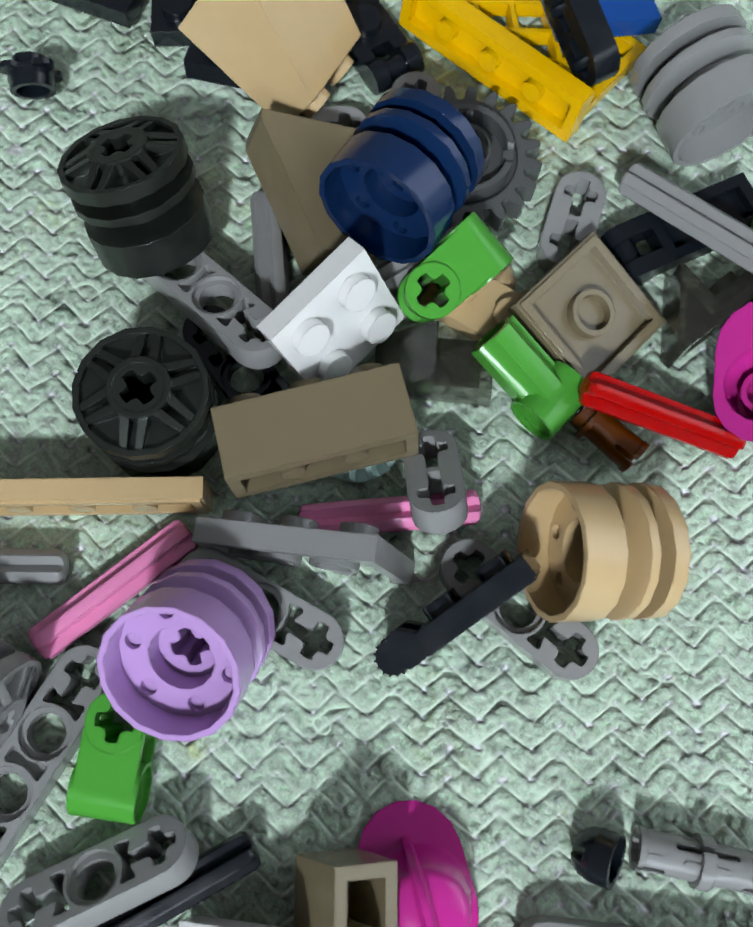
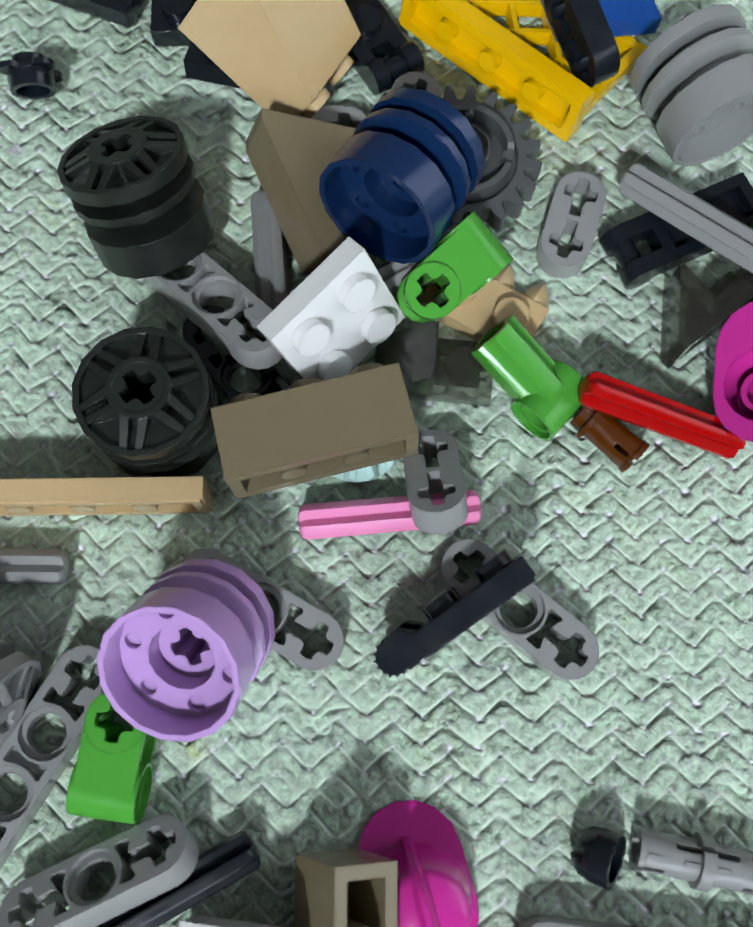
bright pink axle [28,520,198,660] -> none
light grey wing [192,510,415,587] -> none
dark tan plate [507,231,666,378] -> none
tan wheel [517,481,691,623] -> none

